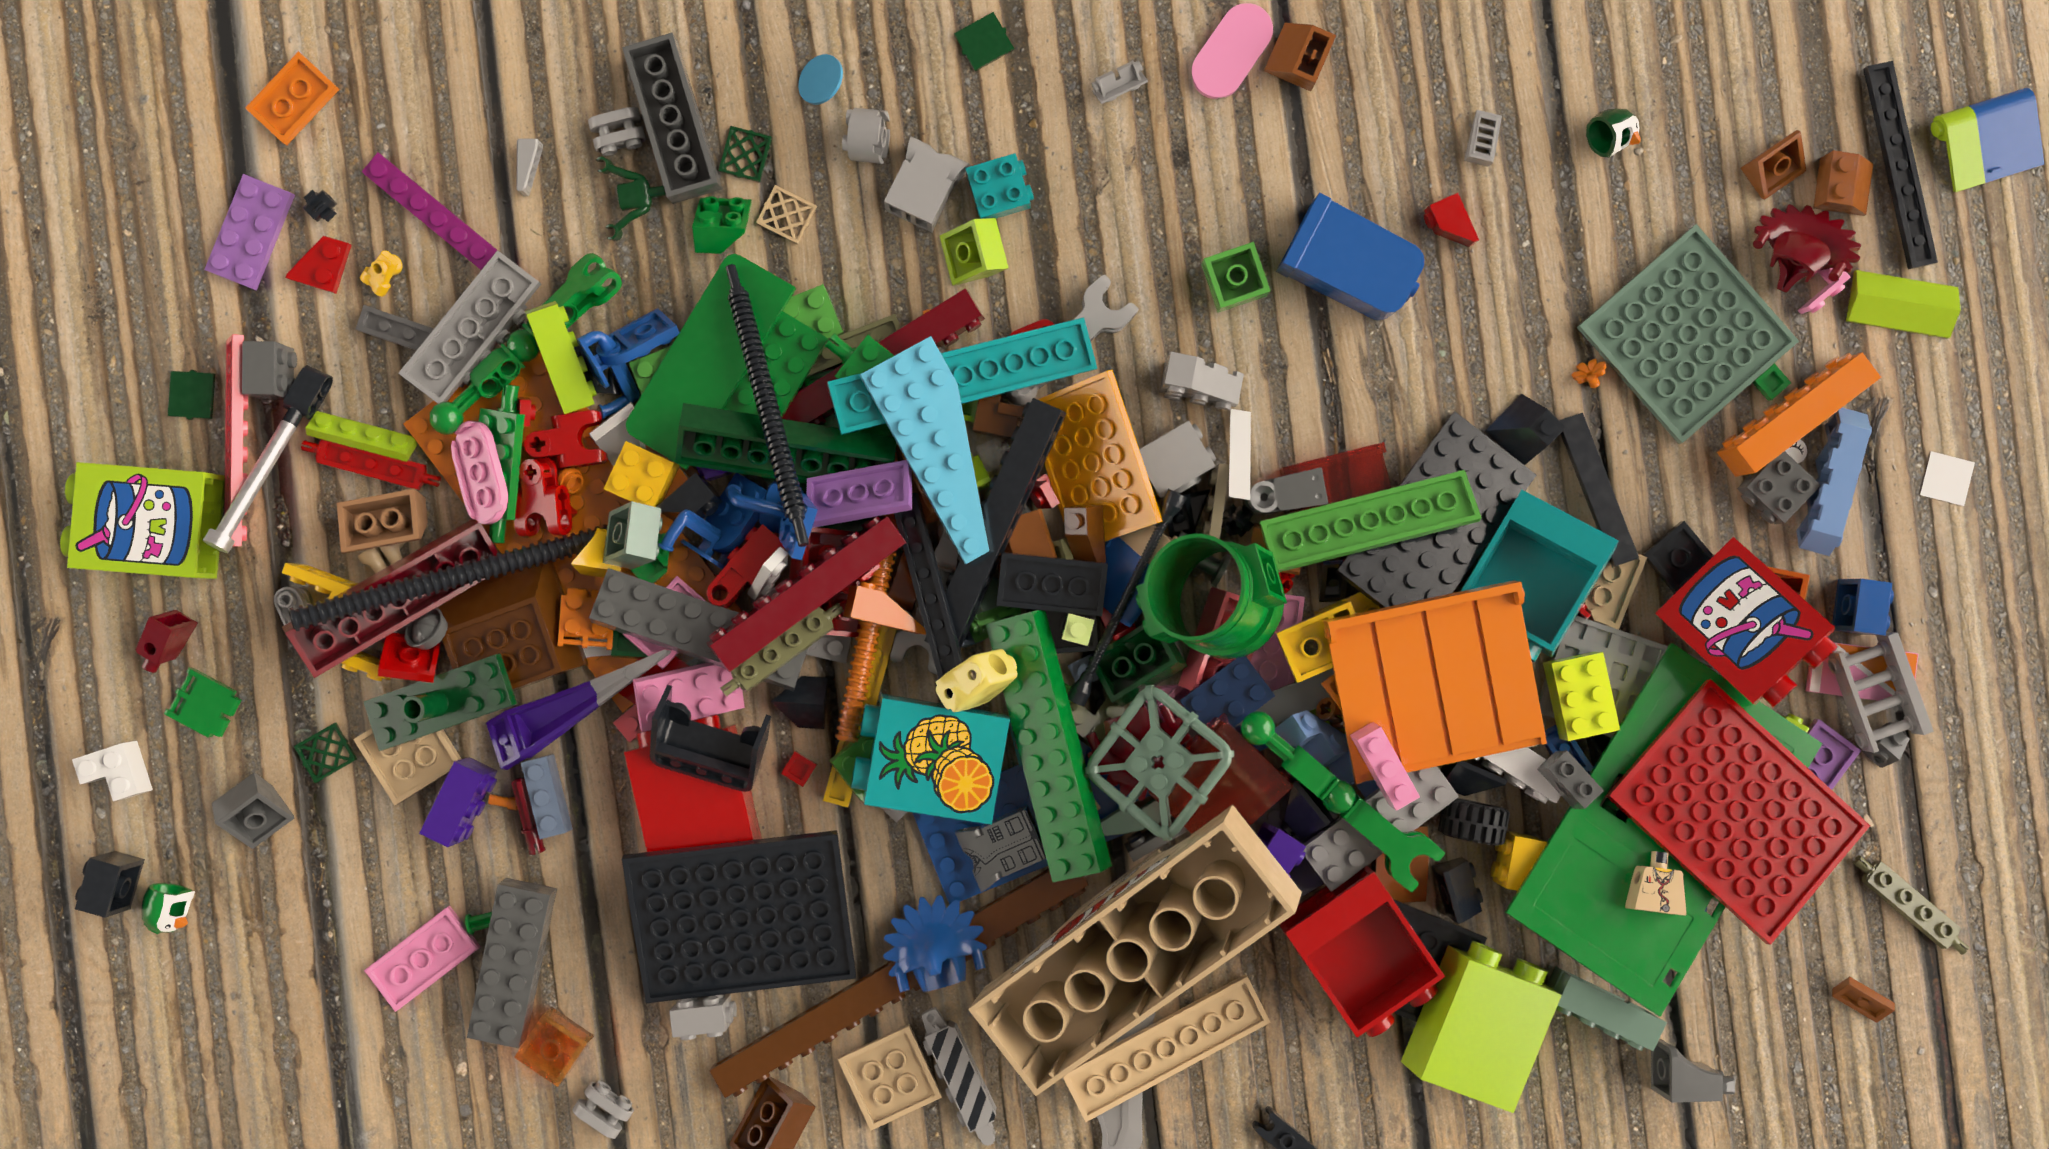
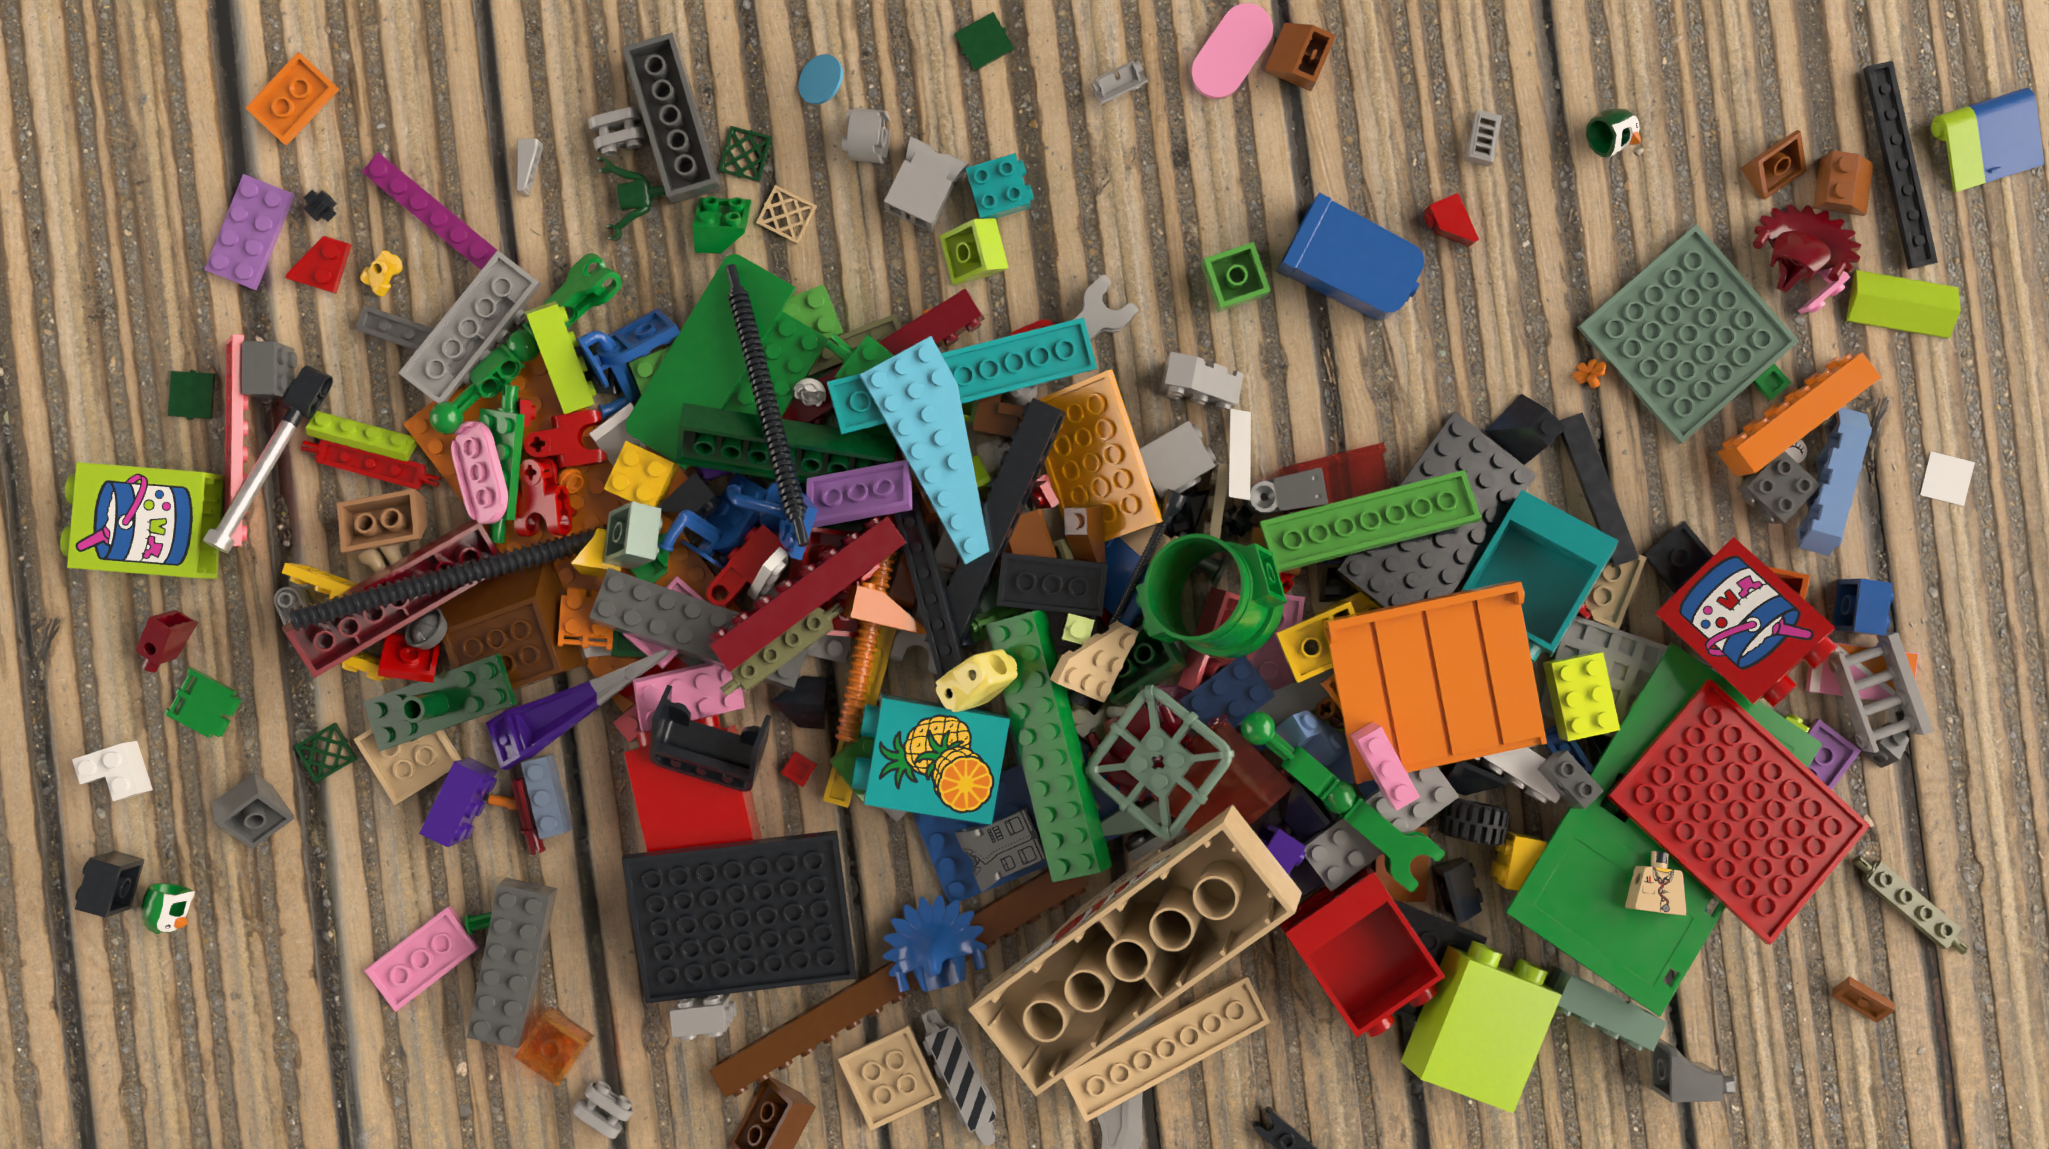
none -> white plate [793,378,826,407]
none -> tan plate [1050,621,1139,703]

